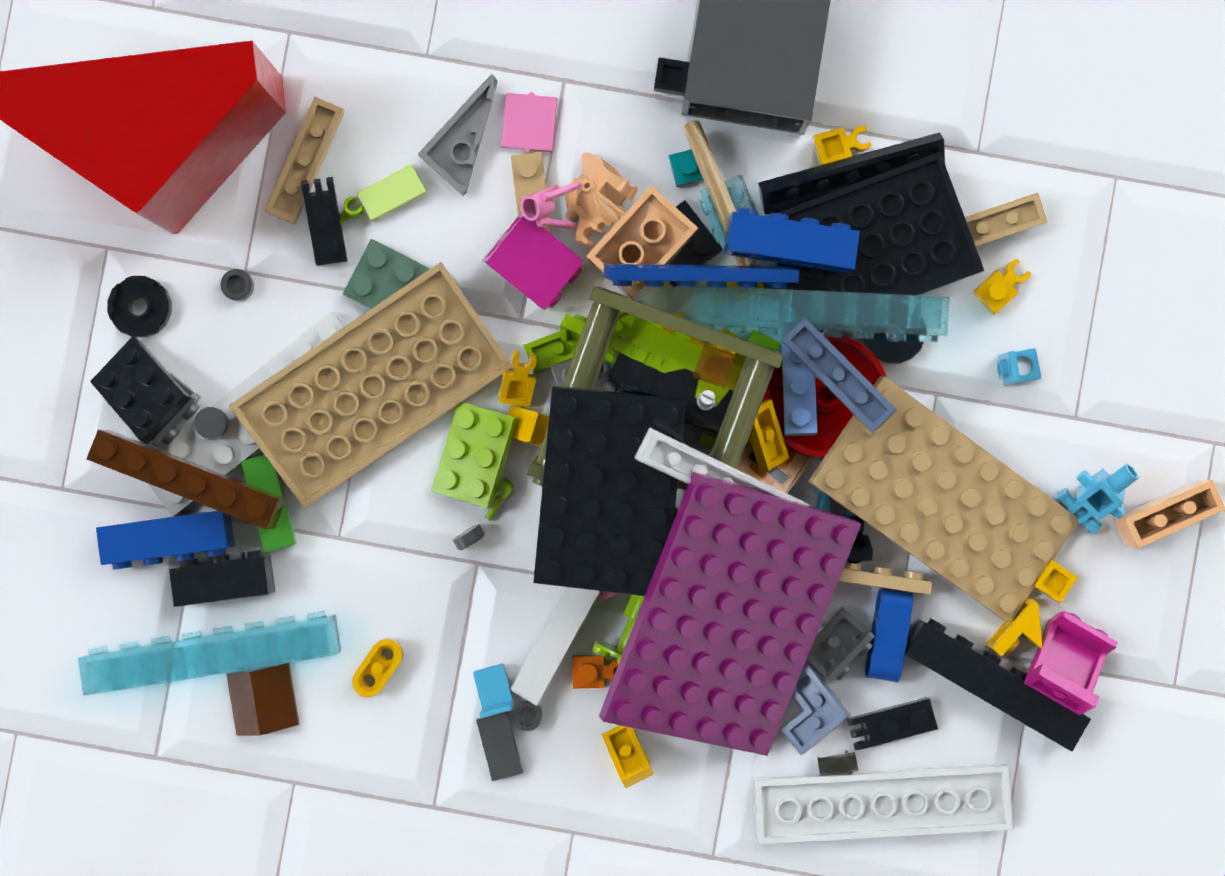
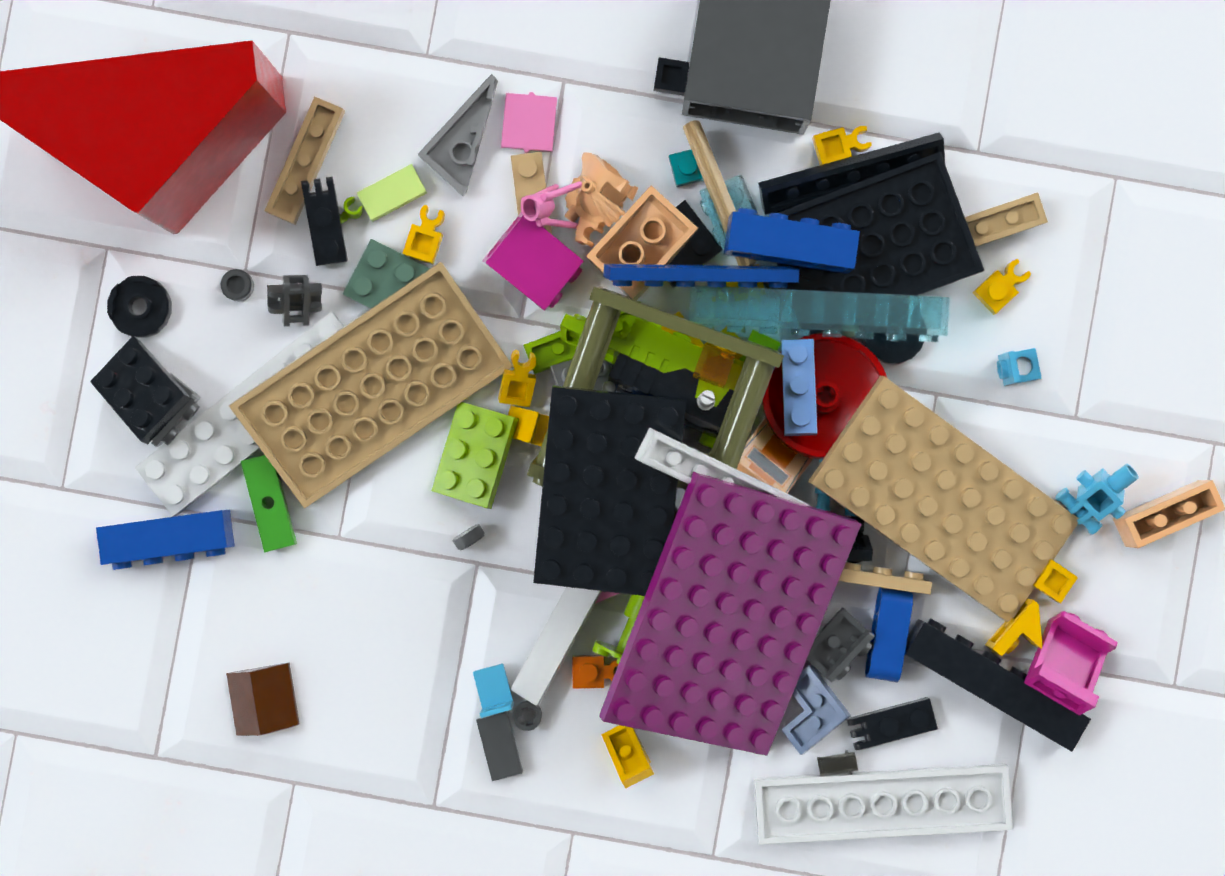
clear light blue brick [78,610,341,696] -> none
reddish brown brick [86,429,286,530] -> none
black brick [169,550,276,607] -> none
dark grey tile [194,407,229,439] -> none
yellow plate [352,638,404,697] -> none
lime hand [485,477,514,521] -> none
yellow slope [747,399,790,471] -> none
sand blue plate [782,318,897,434] -> none
none -> dark grey piece [267,275,322,327]
none -> yellow plate [402,205,445,265]

